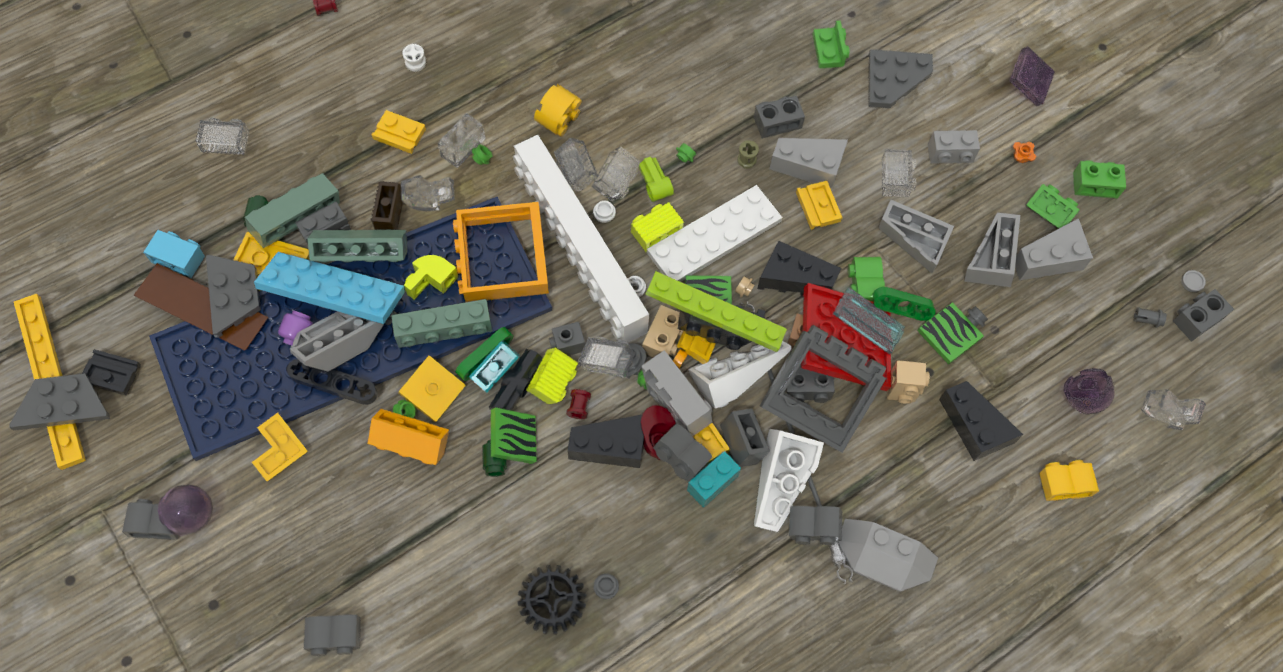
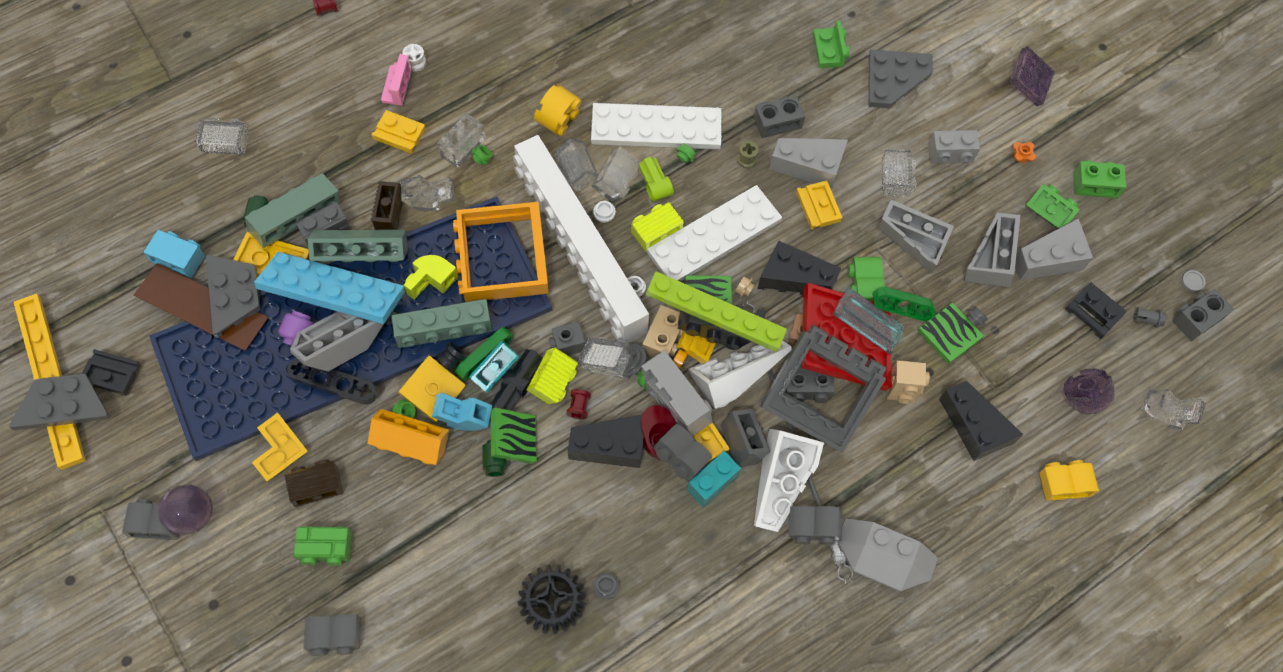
none -> dark brown brick [284,459,343,507]
none -> bright green brick [294,527,352,566]
none -> bright pink bracket [381,54,412,106]
none -> medium azure brick [432,393,492,431]
none -> black wheel [436,342,467,371]
none -> white plate [591,103,721,149]
none -> black plate [1065,282,1127,339]

